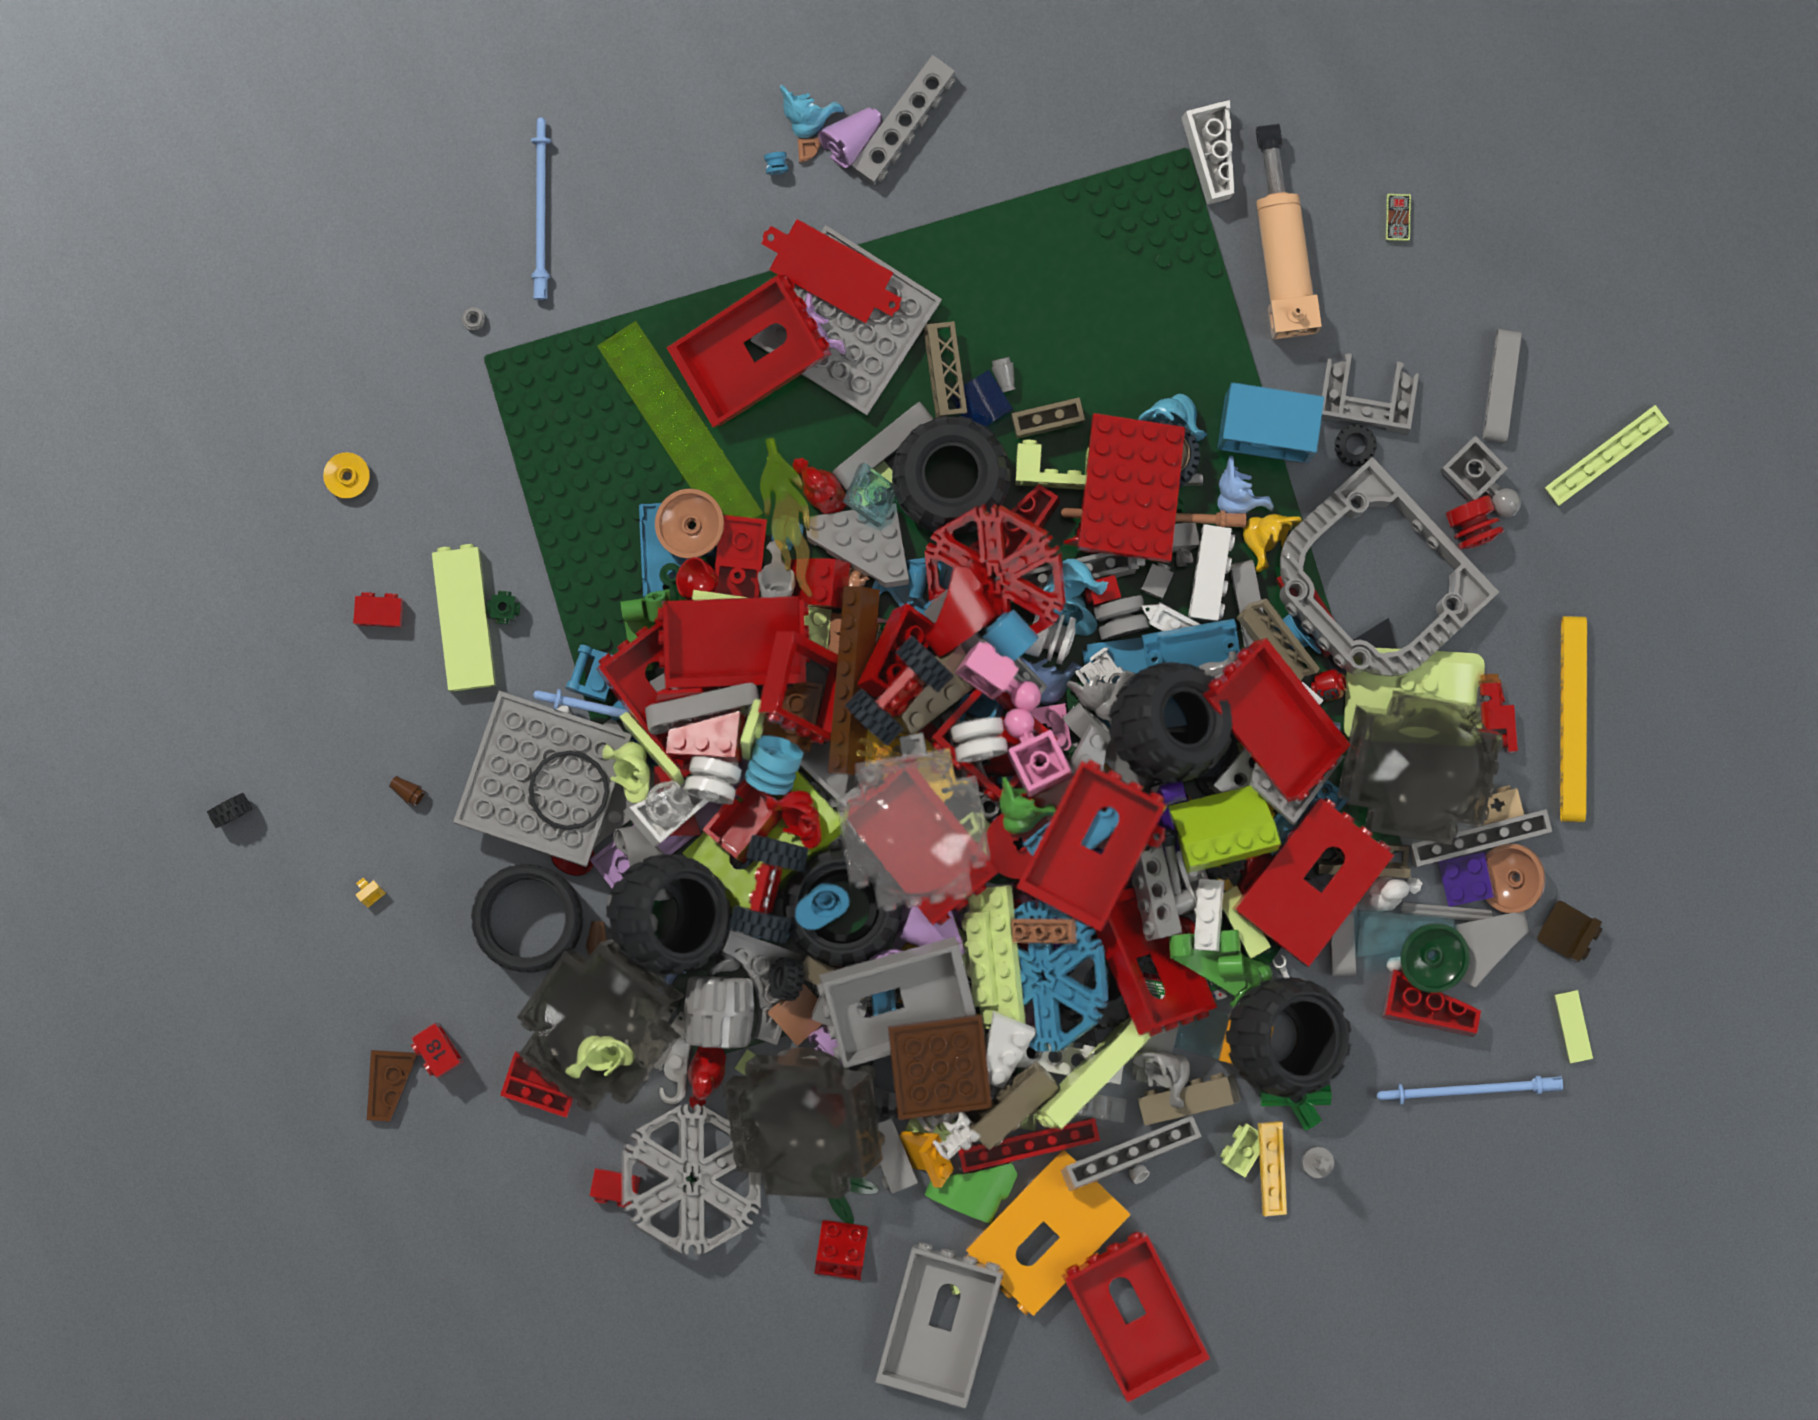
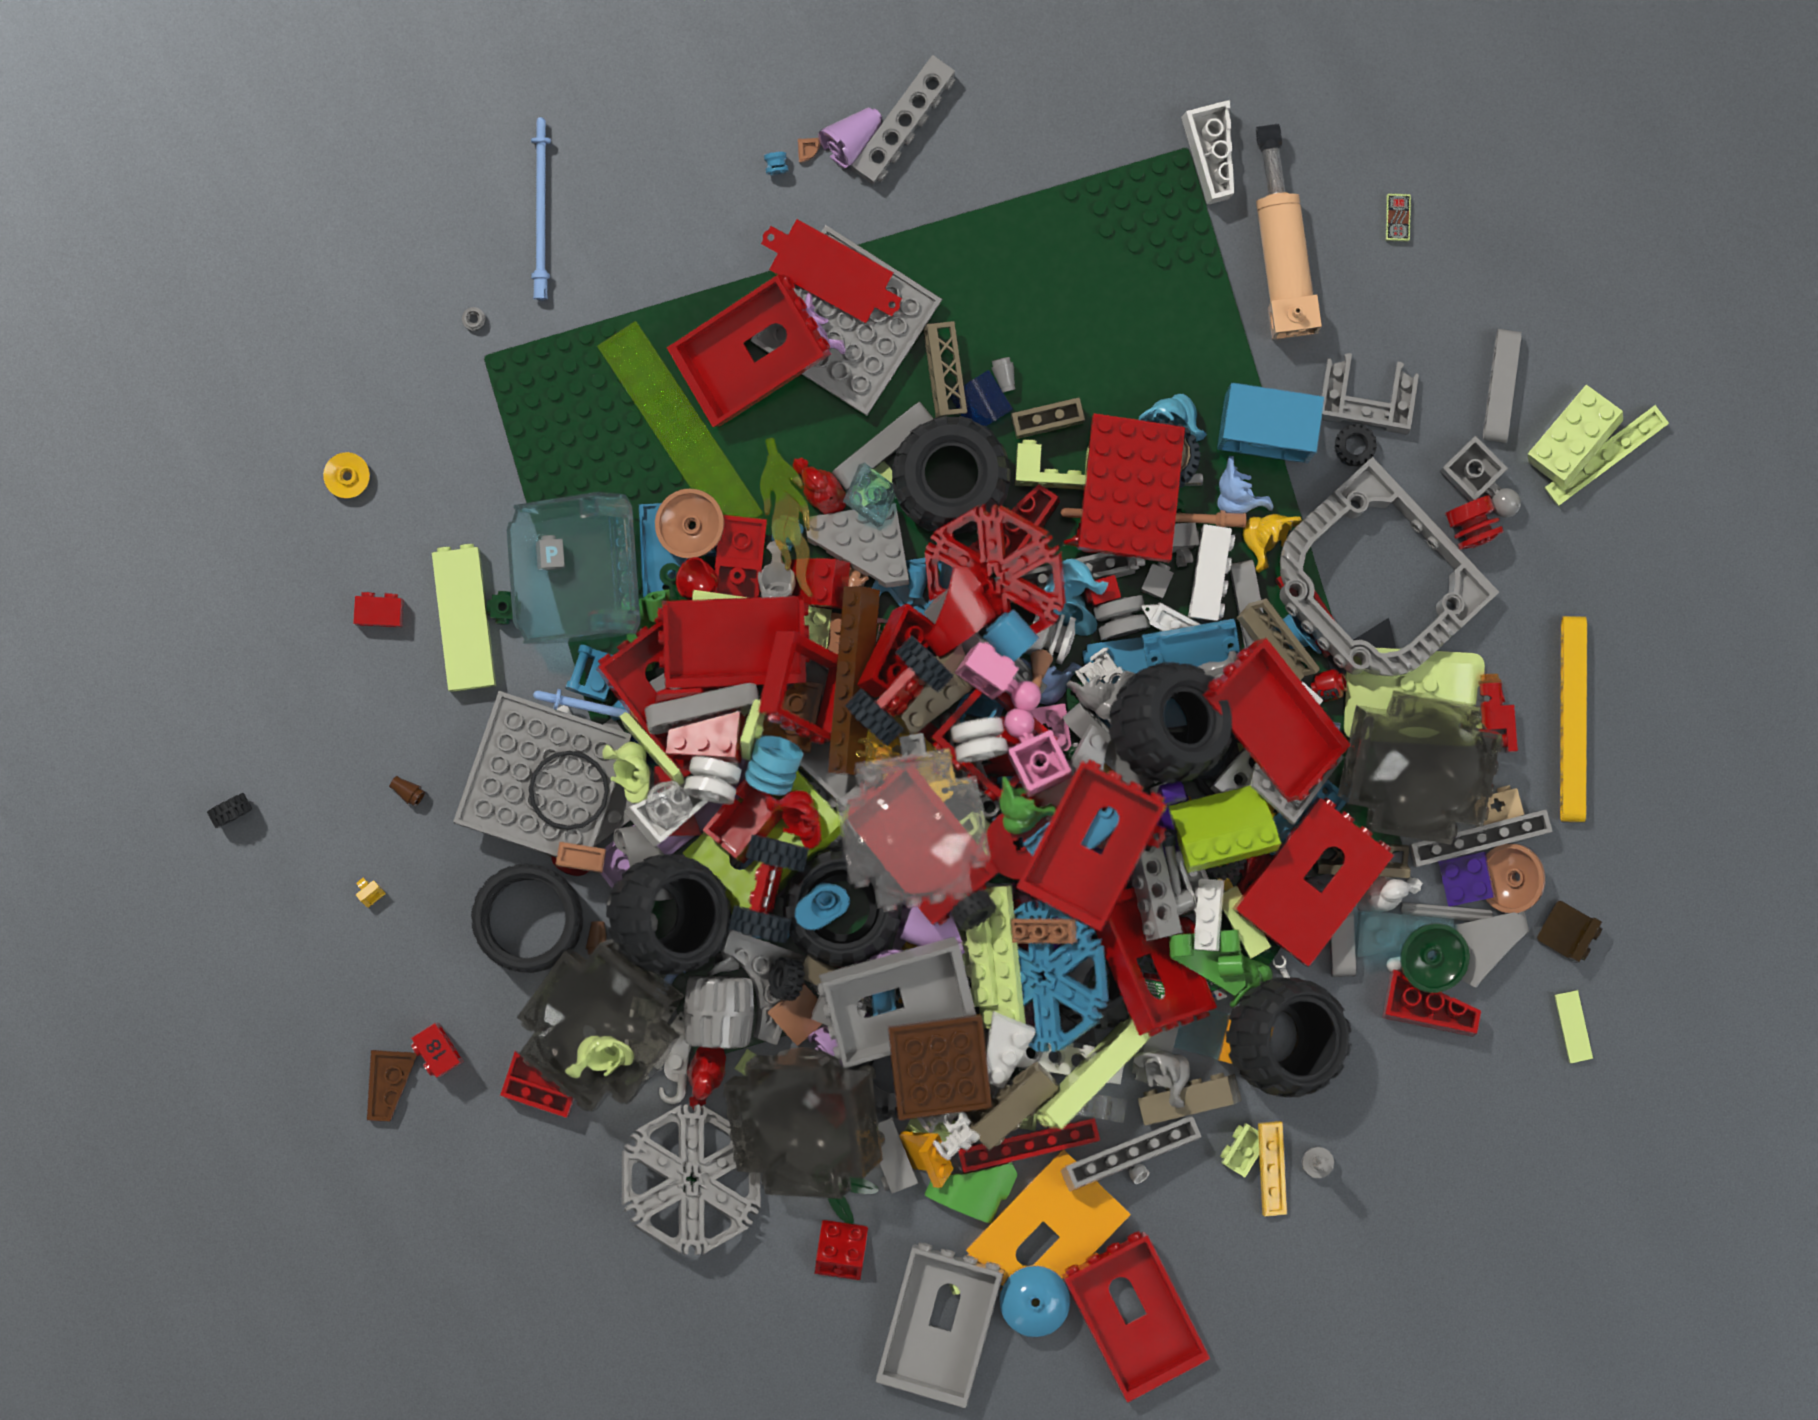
red brick [589,1168,642,1208] -> none
medium azure piece [780,85,844,138] -> none
green piece [1259,1085,1332,1131] -> none
light blue bar [1377,1076,1563,1104] -> none
none -> clear light blue slope [507,492,640,644]
none -> light grey brick [536,535,564,570]
none -> nougat tile [556,842,606,873]
none -> black tyre [951,890,996,931]
none -> dark azure dish [1000,1266,1070,1337]
none -> nougat cone [1030,650,1053,689]
none -> yellowish green brick [1528,385,1623,489]

